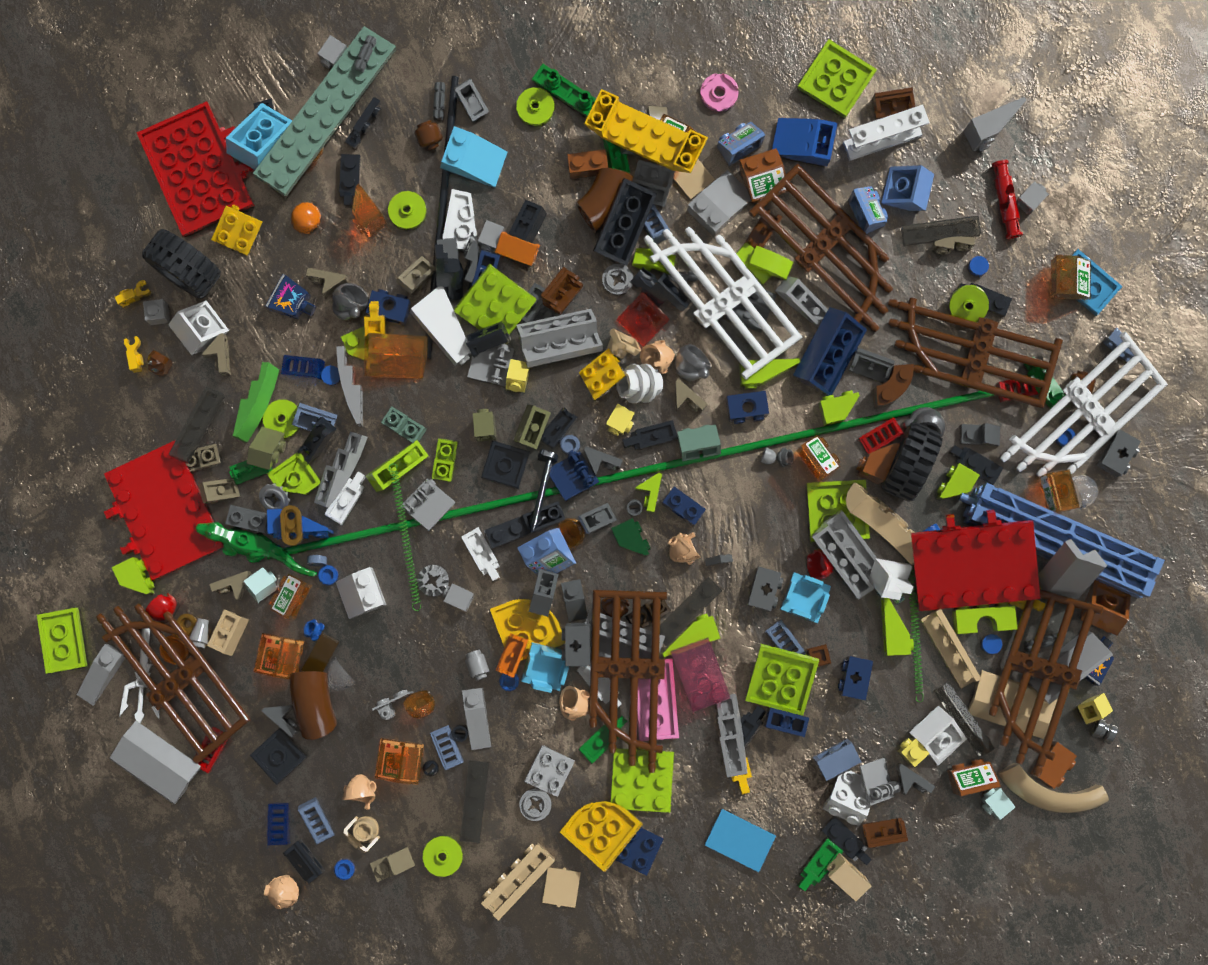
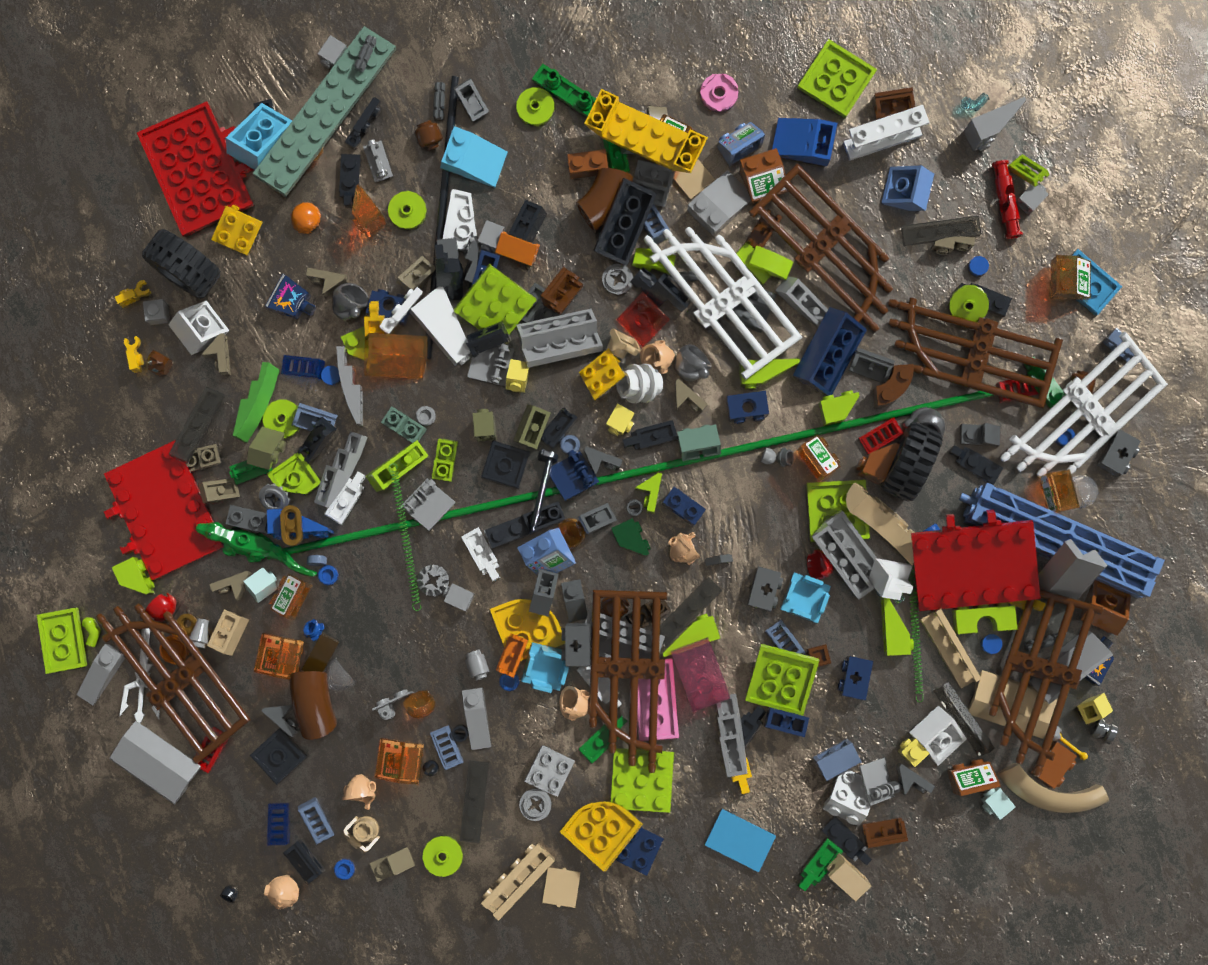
white slope [336,567,386,619] -> none
medium blue slope [848,186,888,234] -> none
lime slope [936,463,980,500] -> none
none -> lime arm [82,617,101,647]
none -> black hinge [220,885,238,903]
none -> light grey hinge [363,139,393,182]
none -> white hinge [379,287,422,335]
none -> light grey tile [416,406,436,426]
none -> clear light blue arm [961,93,989,111]
none -> lime tile [1008,154,1049,187]
none -> yellow hinge [1053,726,1088,760]

